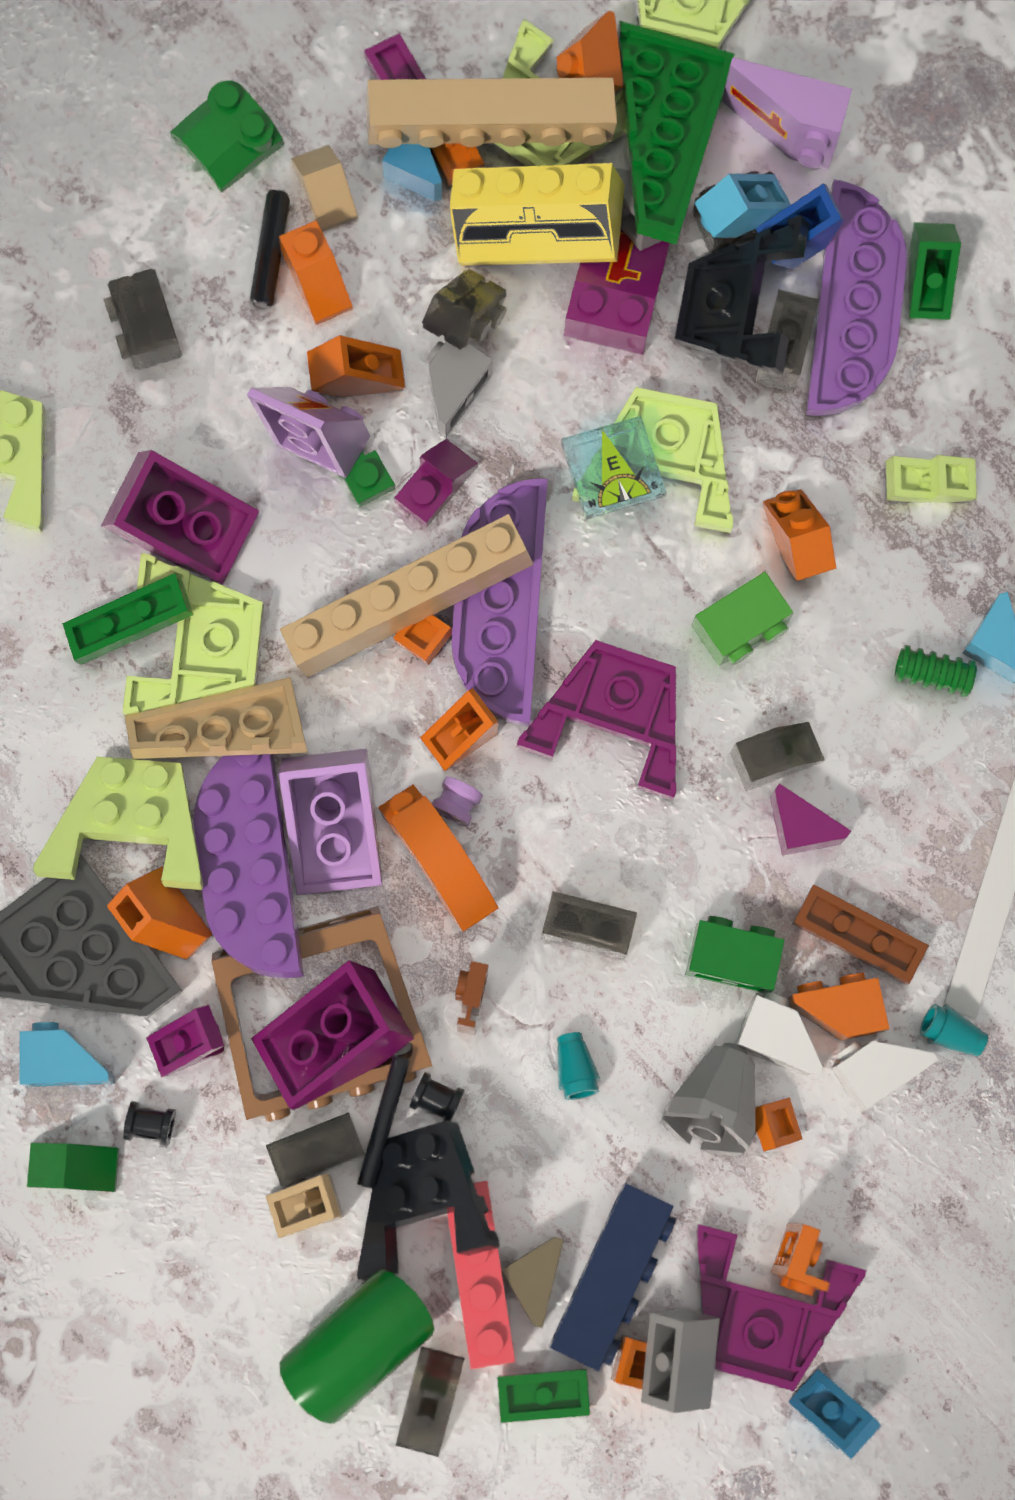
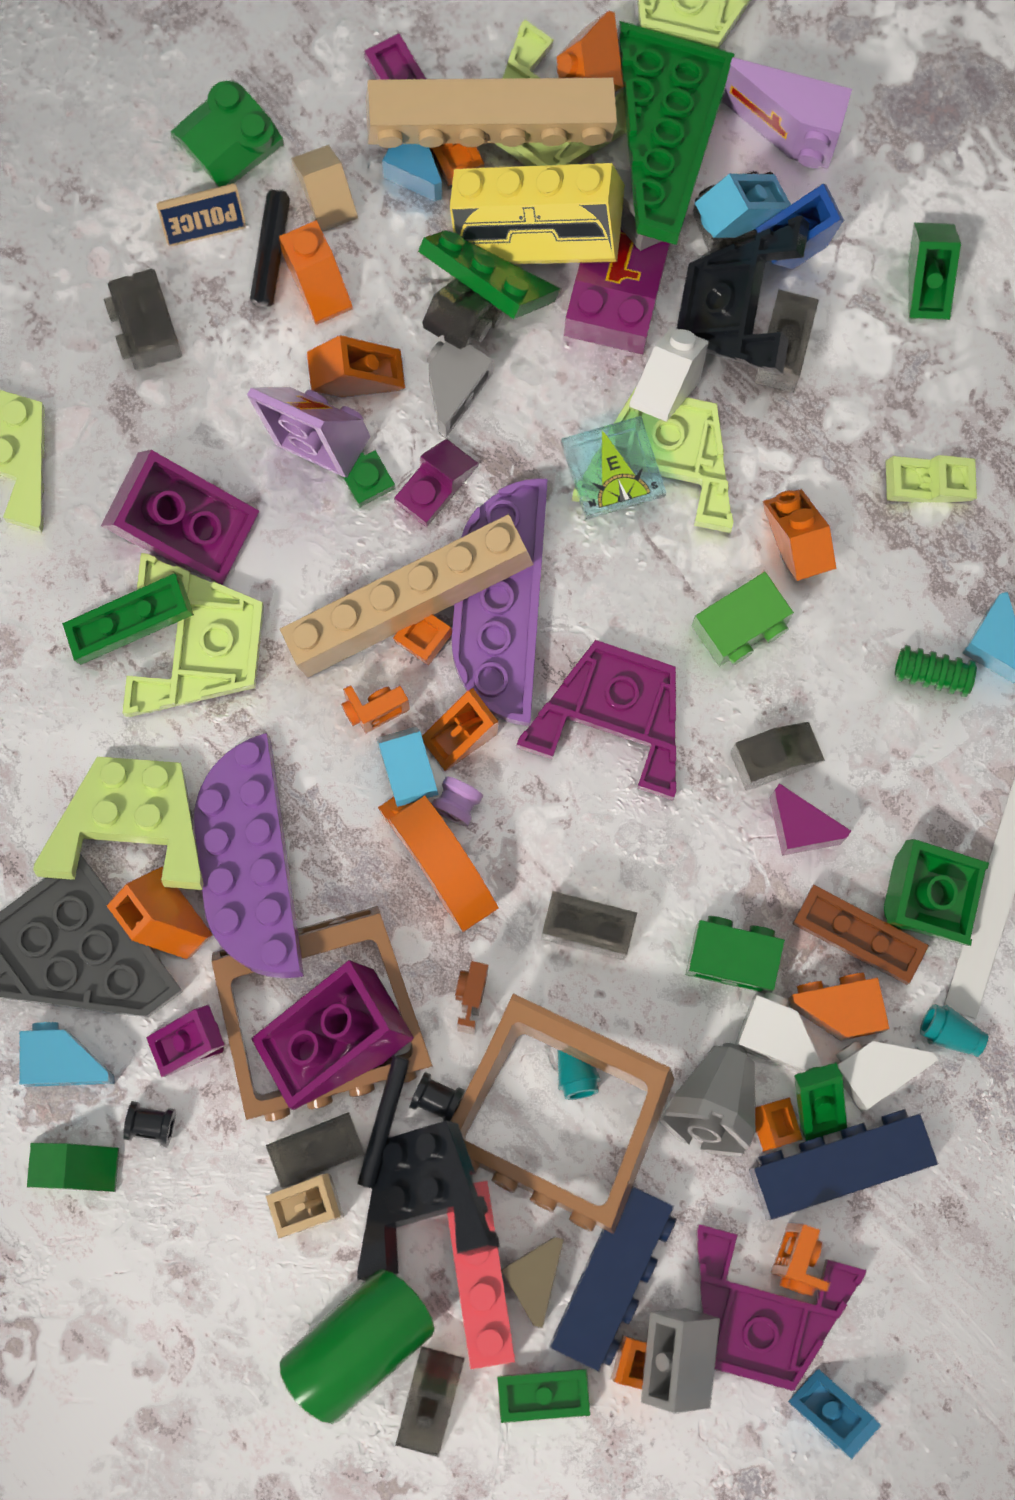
tan wing [124,677,308,759] -> none
lavender slope [279,748,382,895] -> none
medium lavender plate [806,179,907,416] -> none
none -> slope [156,184,246,246]
none -> orange bracket [341,685,410,734]
none -> medium azure slope [376,726,438,807]
none -> green wing [418,230,561,319]
none -> medium nougat windscreen [451,994,675,1234]
none -> white slope [629,326,709,422]
none -> dark blue brick [749,1109,938,1220]
none -> green plate [794,1063,847,1141]
none -> green slope [884,839,989,946]

